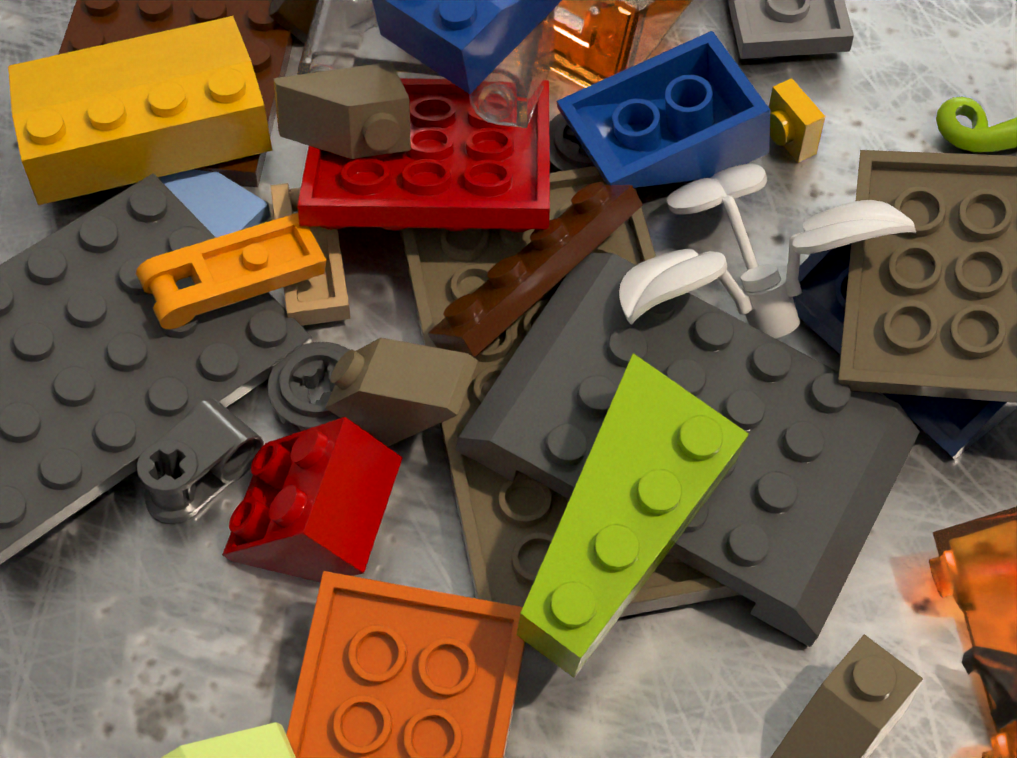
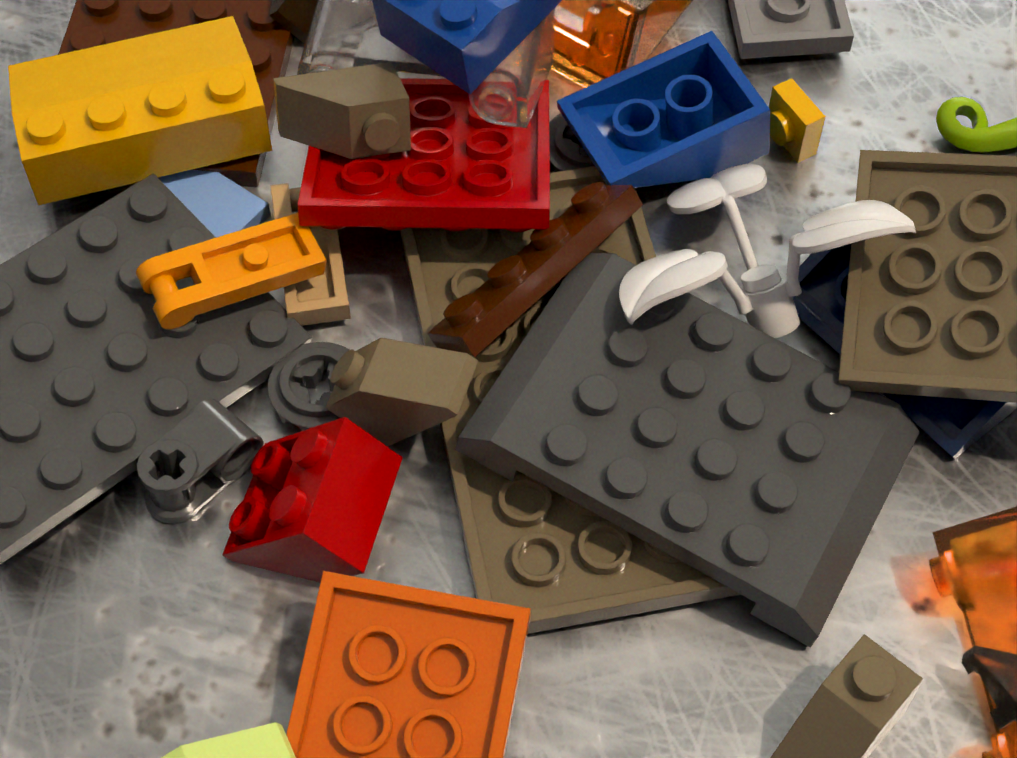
lime wedge [516,353,749,678] -> none

